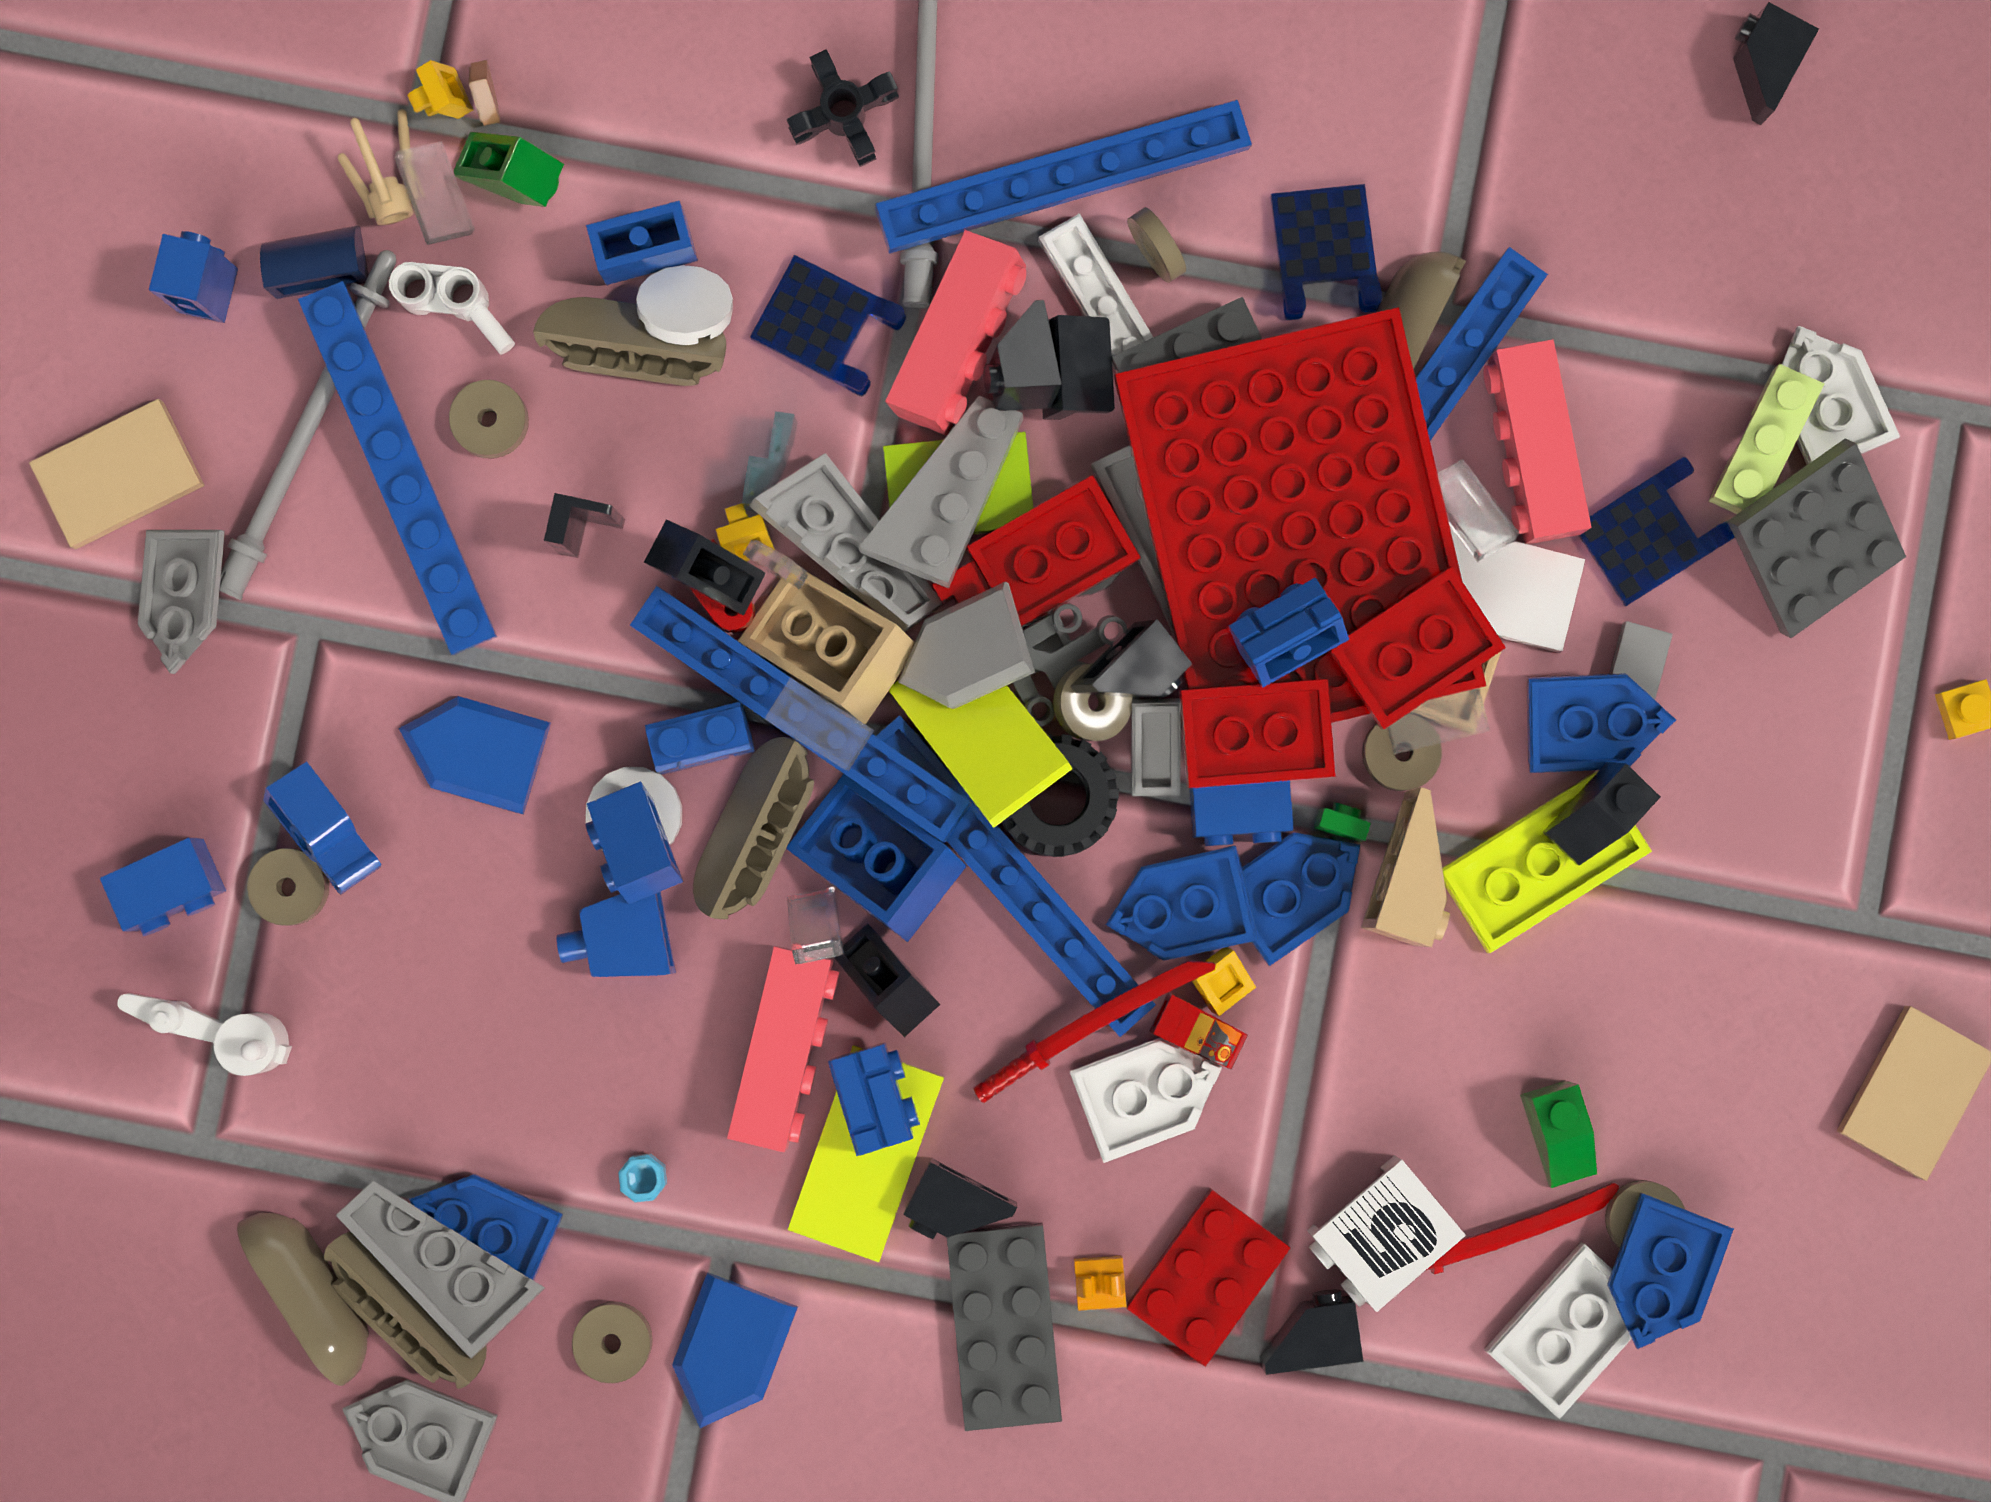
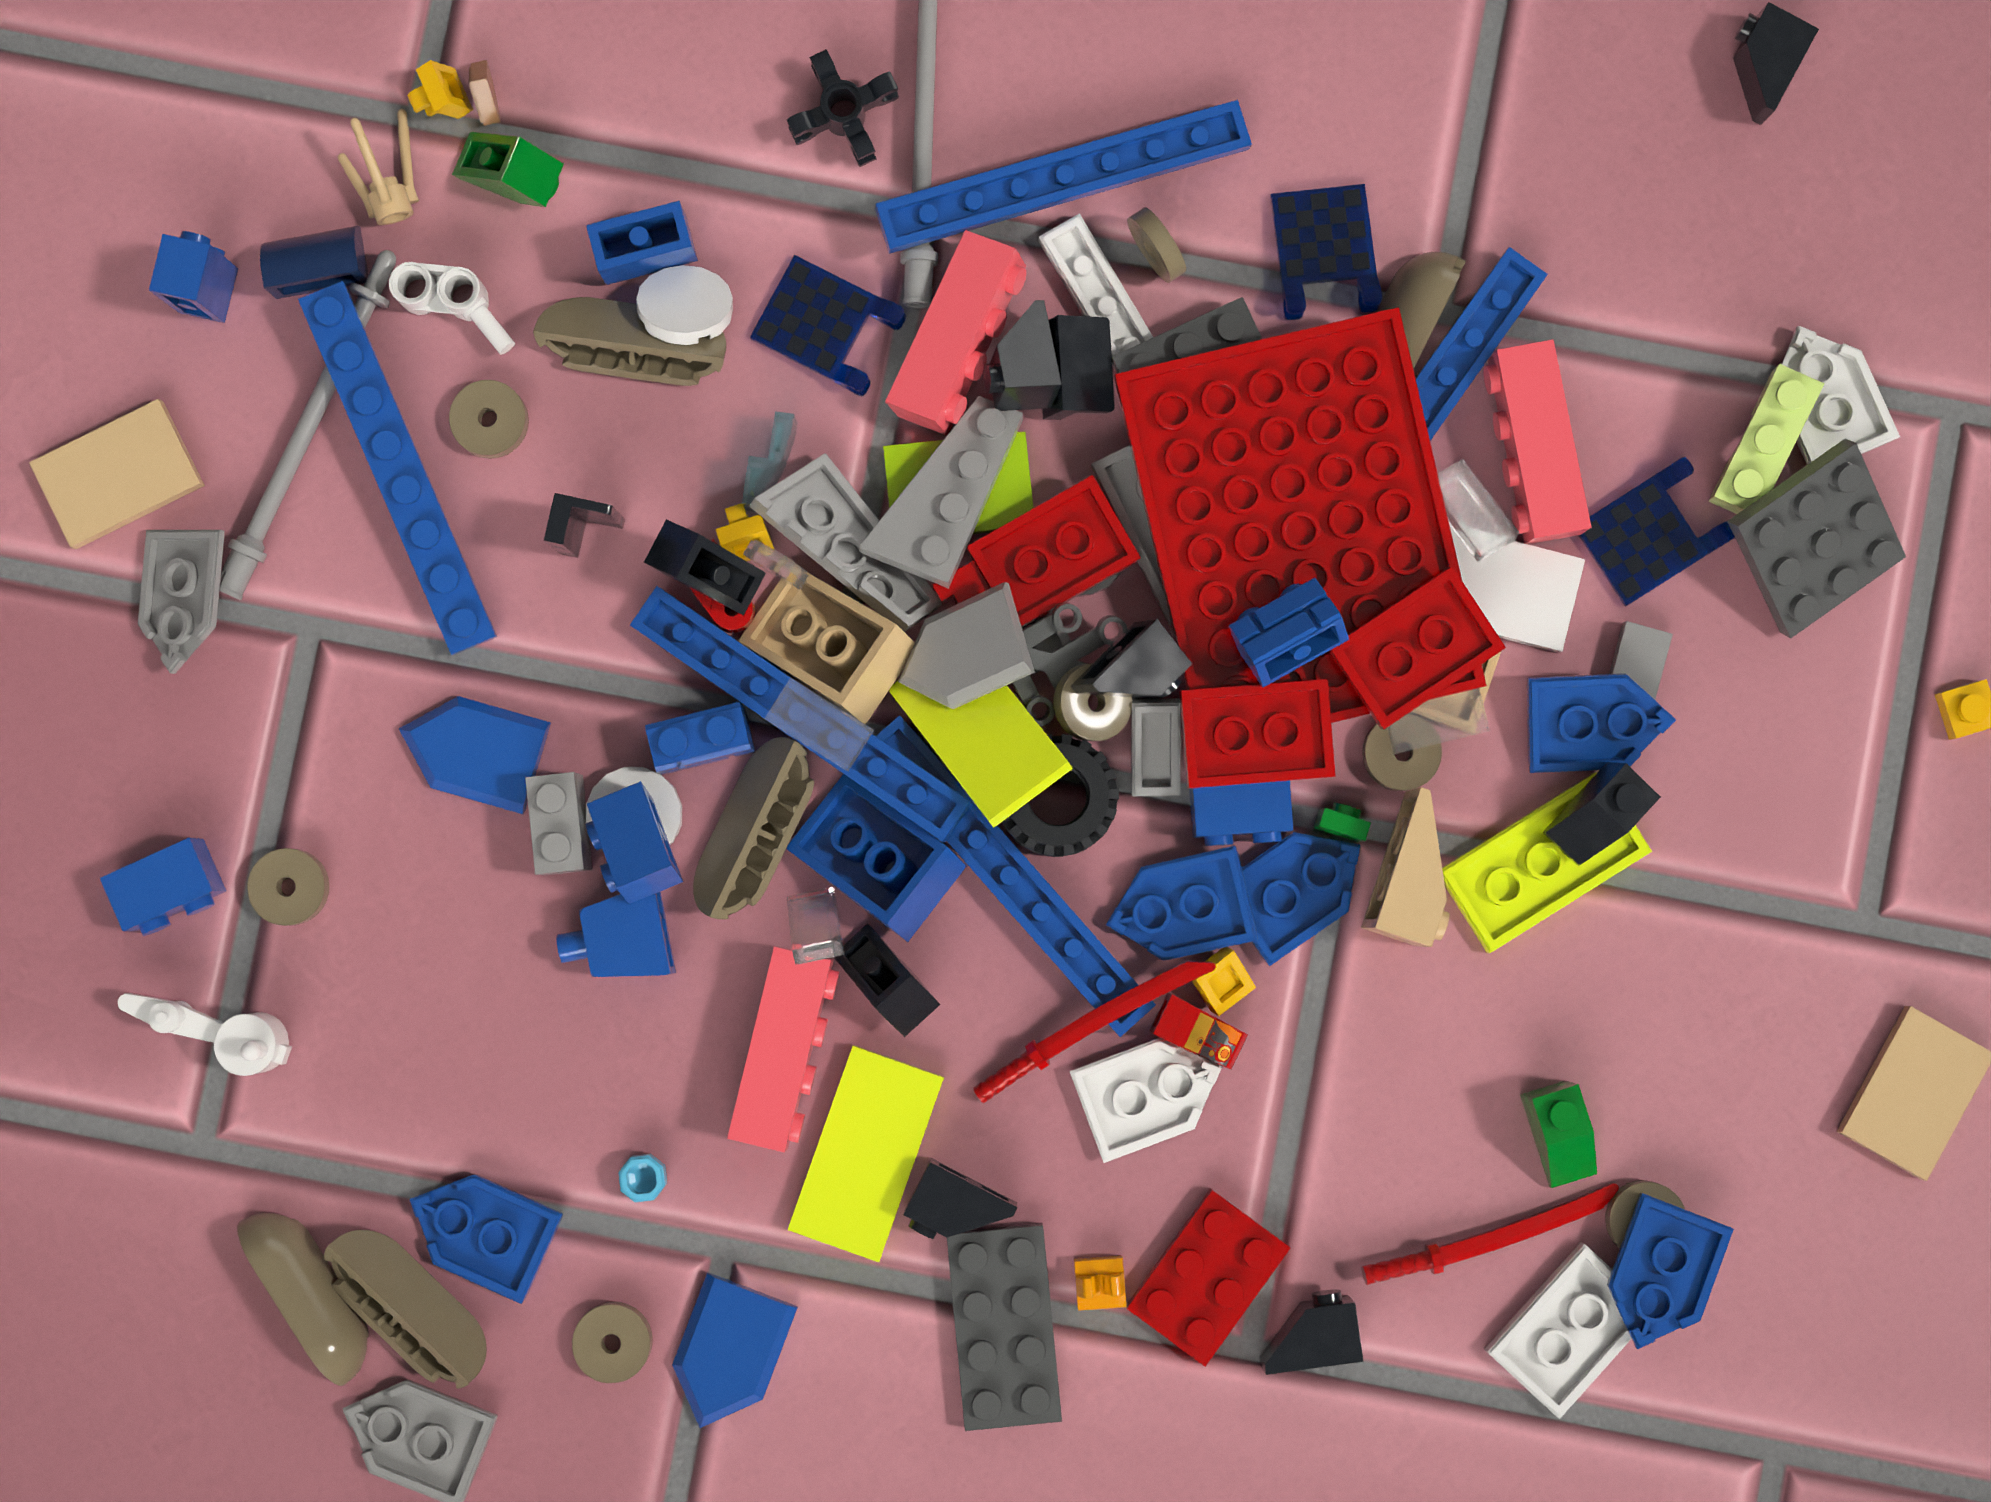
blue piece [263,761,382,895] -> none
light grey wing [336,1181,545,1359] -> none
clear tile [394,141,475,245] -> none
blue brick [828,1042,920,1156] -> none
white panel [1307,1155,1466,1312] -> none
none -> light grey piece [525,772,593,875]

